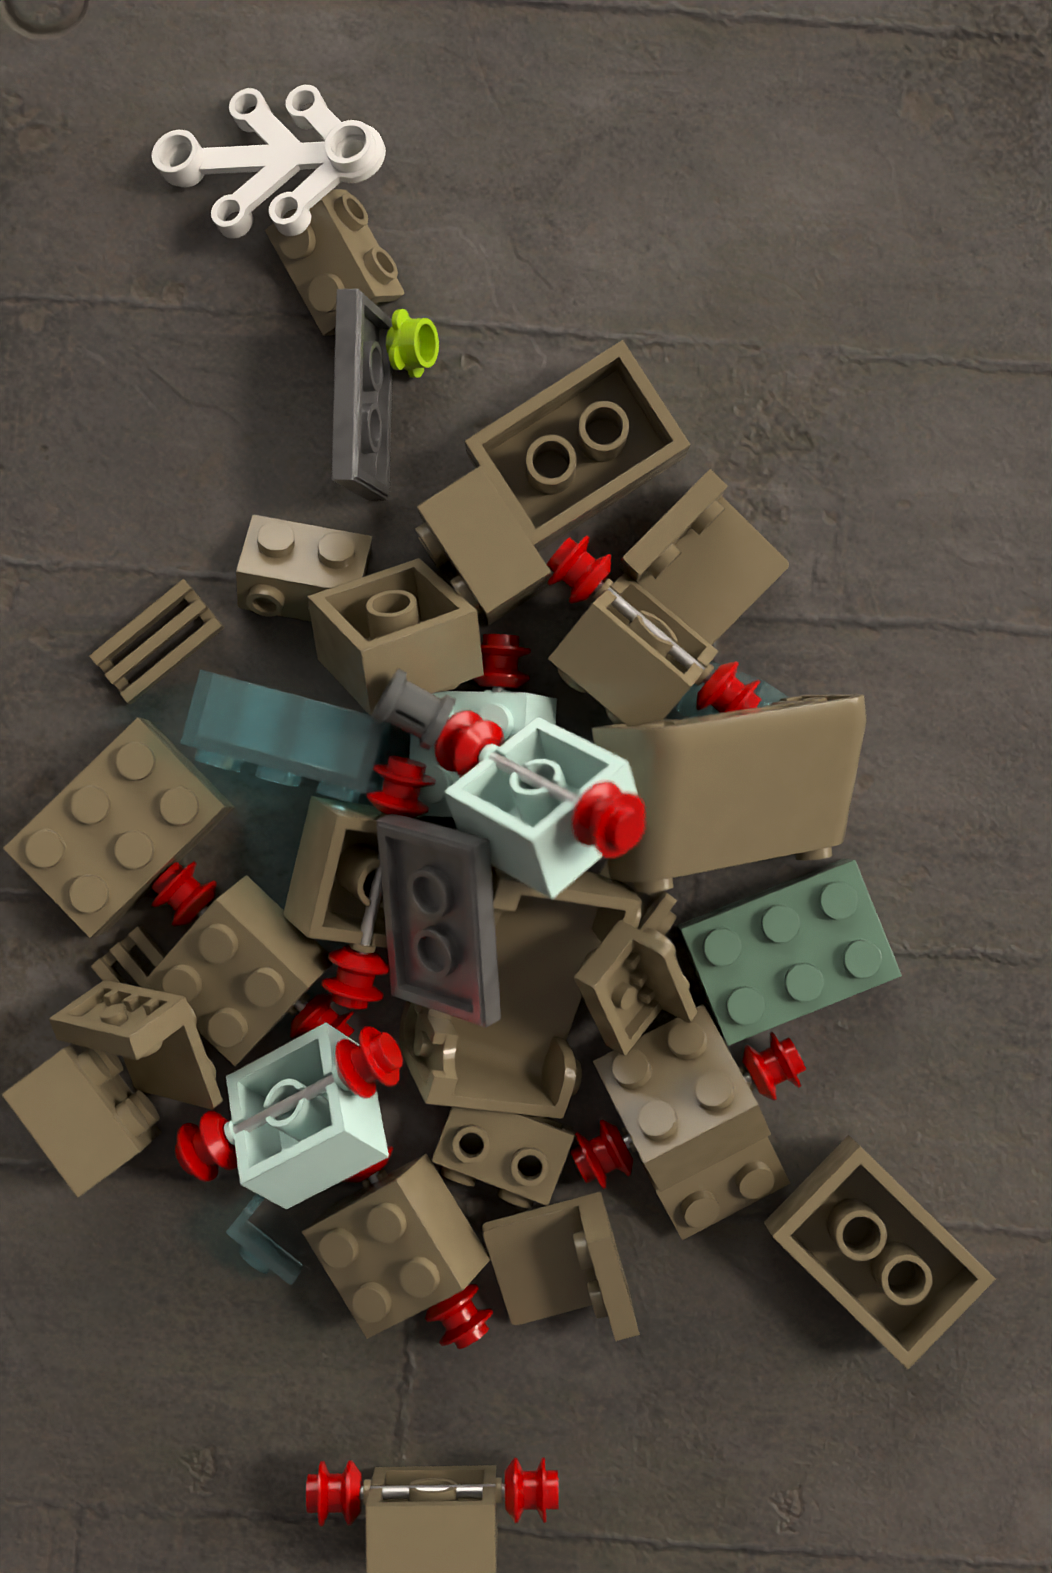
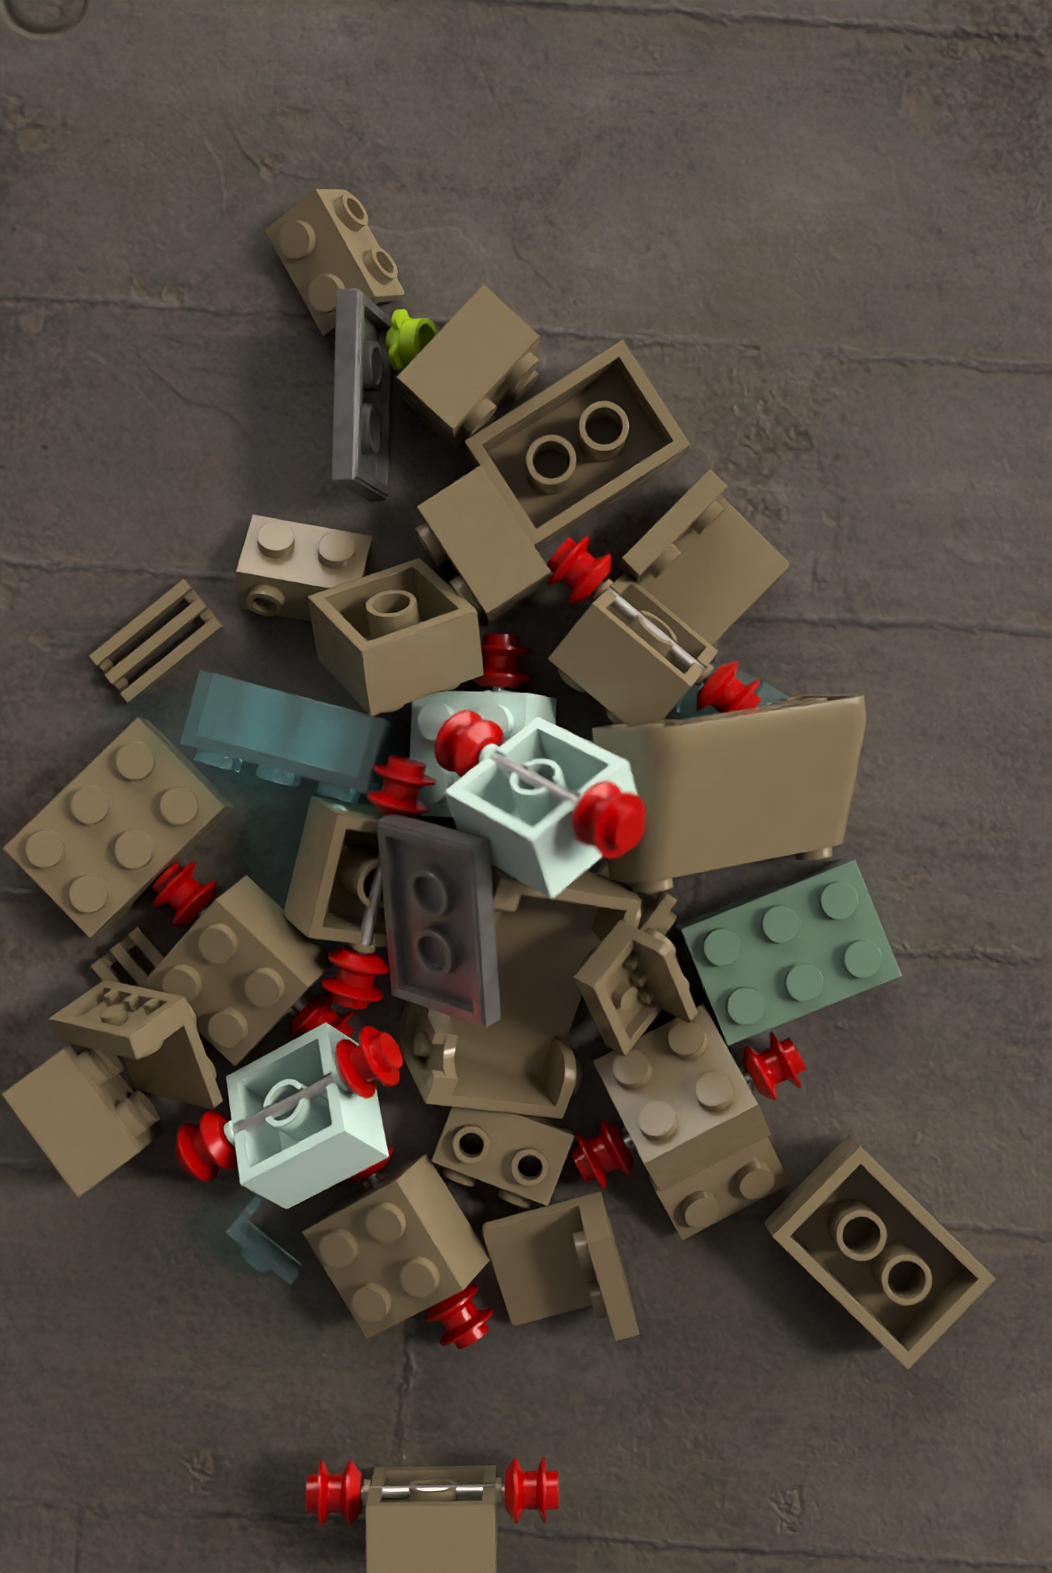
white plant [152,85,385,239] -> none
dark grey bush [370,668,456,751] -> none
none -> dark tan brick [397,284,540,452]

